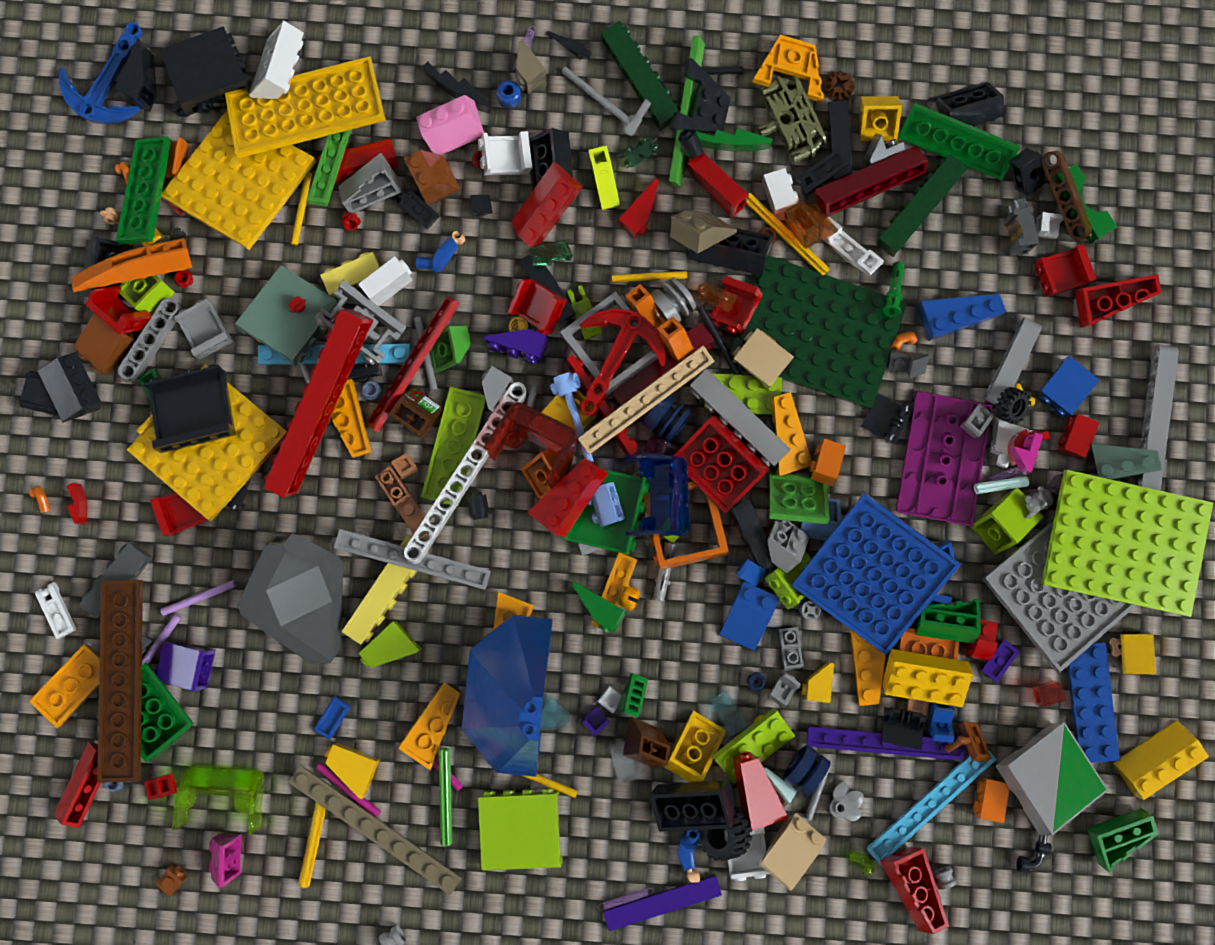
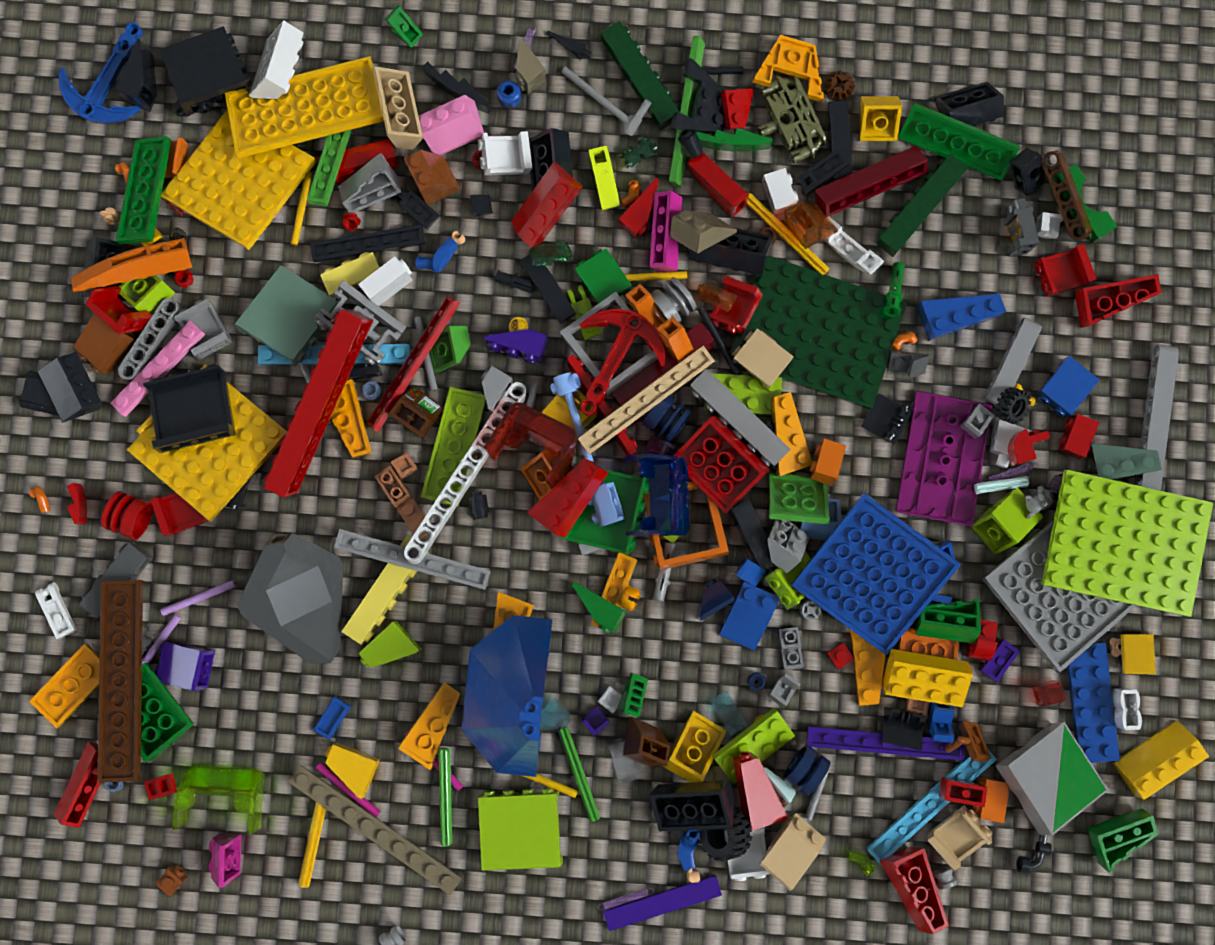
red plate [288,296,306,314] -> none
red panel [508,279,567,335] -> none
yellow slope [801,662,834,703] -> none
light grey plate [829,781,864,821] -> none
slope [863,134,905,164] -> none
dark pink slope [1009,433,1043,474] -> none
none -> red wheel [101,491,153,540]
none -> bright pink plate [111,320,205,417]
none -> black plate [310,224,425,263]
none -> tan slope [373,66,423,150]
none -> green slope [385,6,424,48]
none -> black axle [495,270,533,292]
none -> bright green axle [558,727,600,822]
none -> green panel [575,248,632,305]
none -> orange arm [620,180,641,208]
none -> dark pink brick [650,191,682,272]
none -> dark blue slope [697,579,735,621]
none -> red wing [721,88,754,130]
none -> red plate [827,642,854,670]
none -> tan panel [928,805,992,871]
none -> red brick [939,777,988,807]
none -> white brick [1112,688,1142,730]

